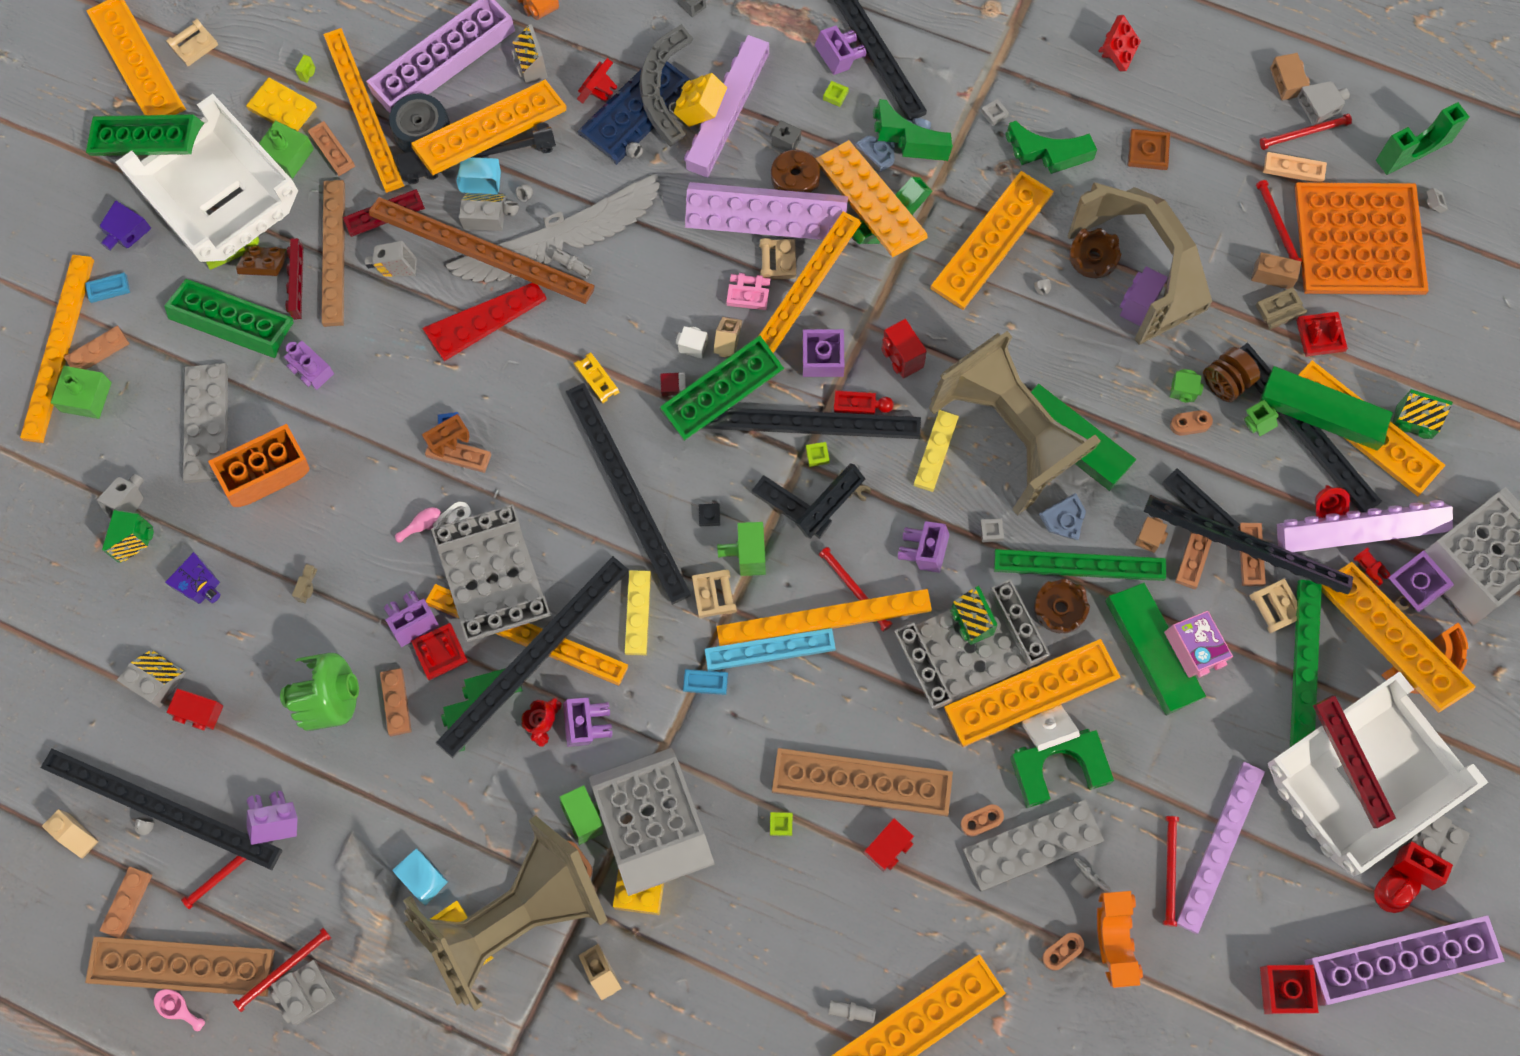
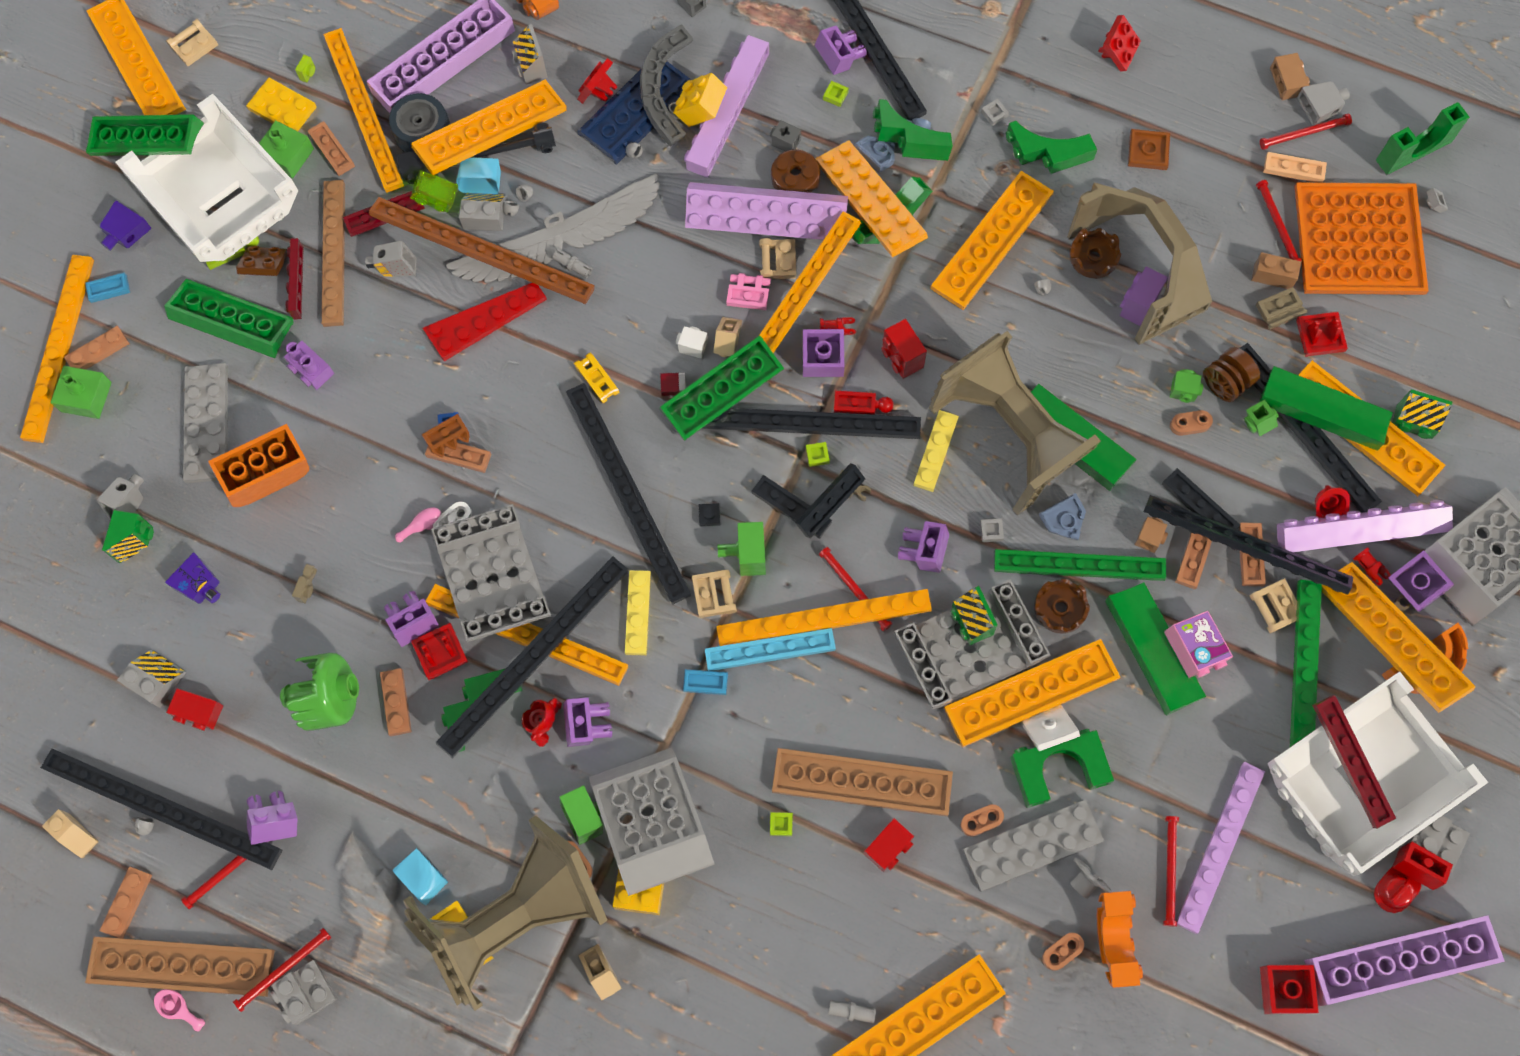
none -> clear neon green brick [410,170,458,213]
none -> red piece [820,317,856,335]

